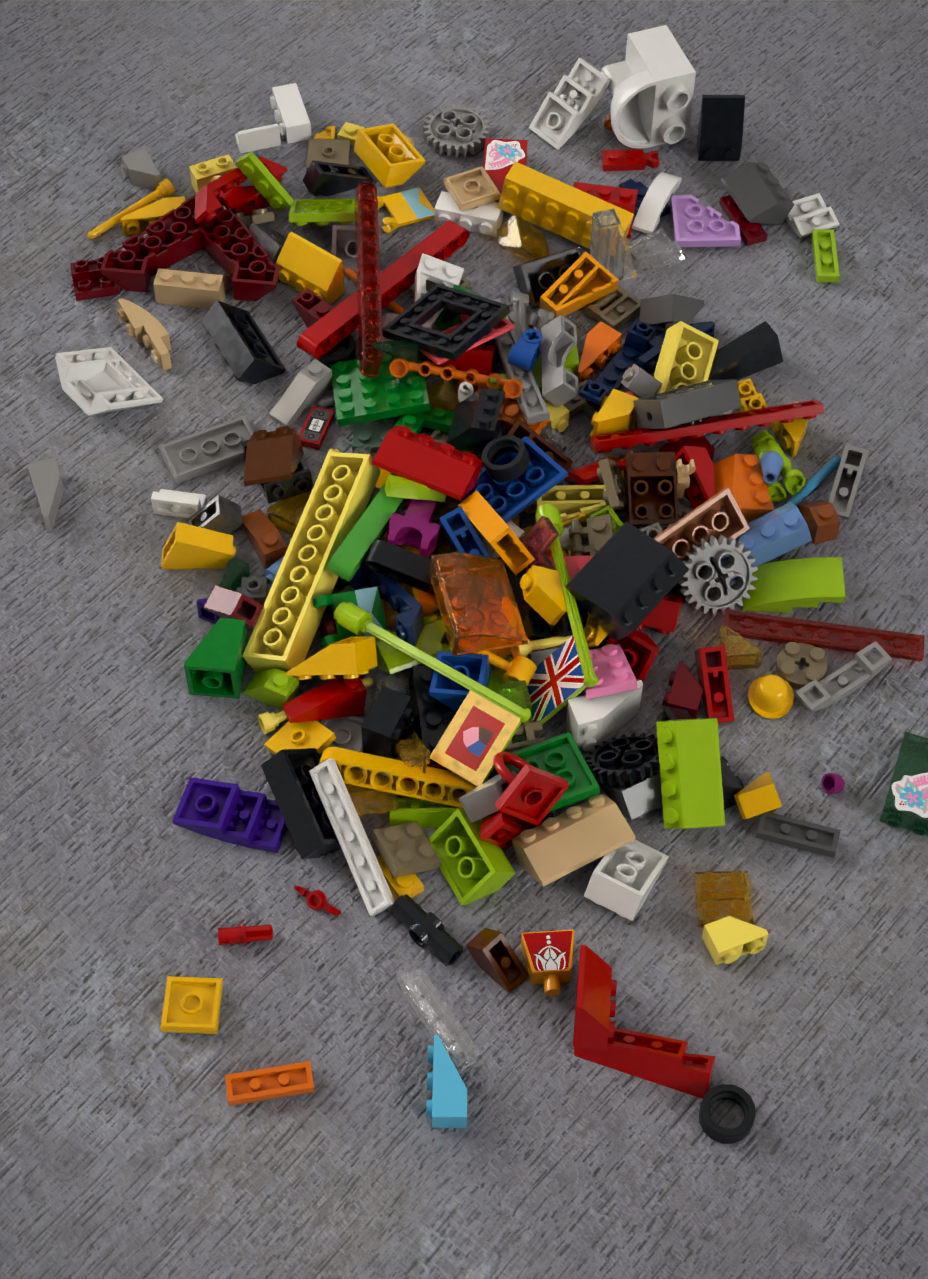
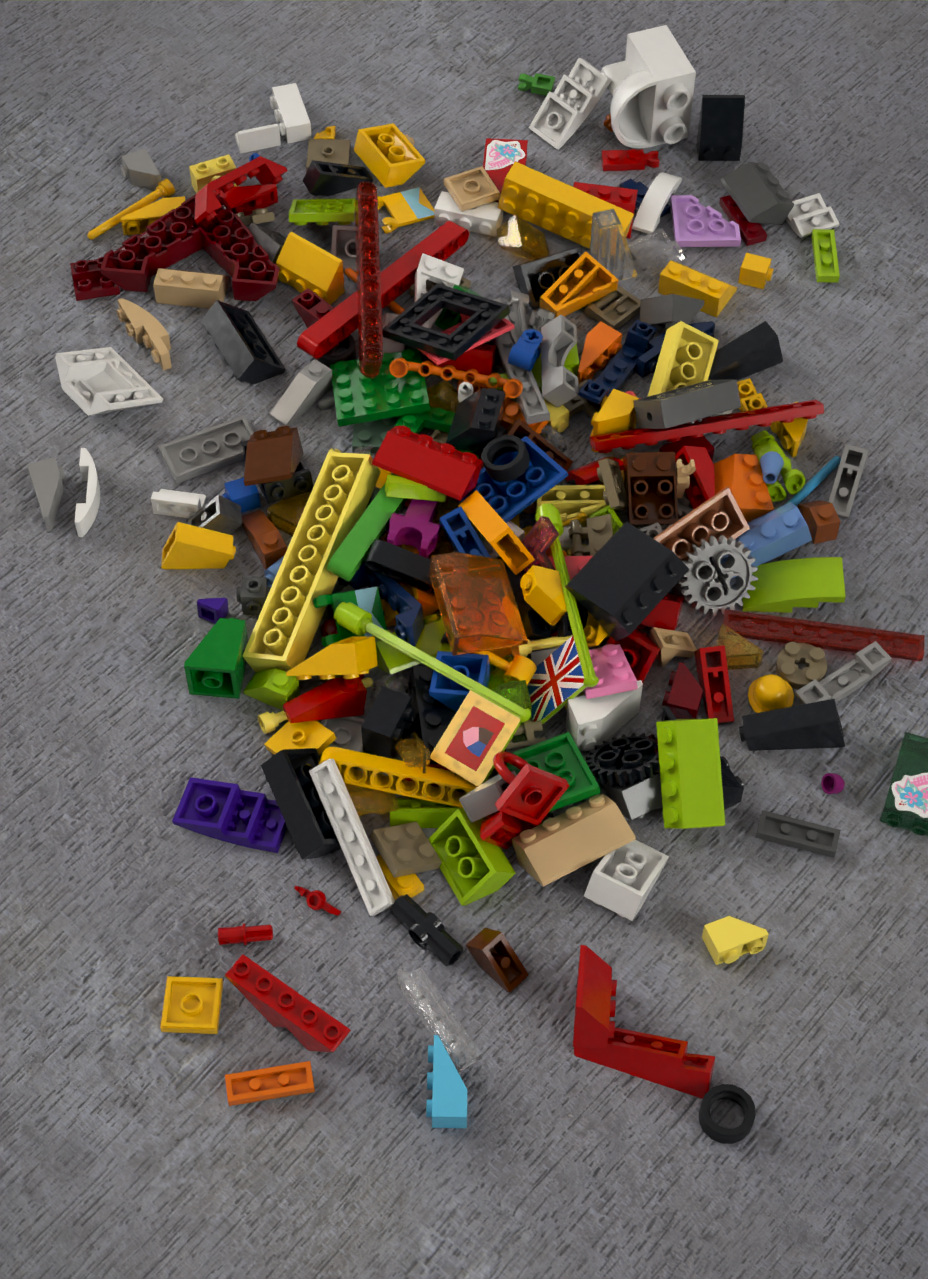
dark red slope [203,586,264,631] -> none
clear green slope [218,556,250,592] -> none
lime plate [235,151,294,212] -> none
tile [299,406,335,450] -> none
light yellow plate [337,122,365,146] -> none
clear green slope [373,340,419,362] -> none
light grey gear [423,104,490,157] -> none
torso [521,930,574,997] -> none
light grey slope [621,364,662,398] -> none
clear yellow slope [694,871,754,927] -> none
yellow slope [734,772,782,819] -> none
none -> white slope [75,448,100,537]
none -> blue brick [222,477,261,513]
none -> red slope [224,954,351,1052]
none -> bright green plate [518,73,555,96]
none -> tan slope [651,627,697,667]
none -> yellow slope [658,260,737,318]
none -> yellow brick [738,253,774,289]
none -> black slope [739,699,845,751]

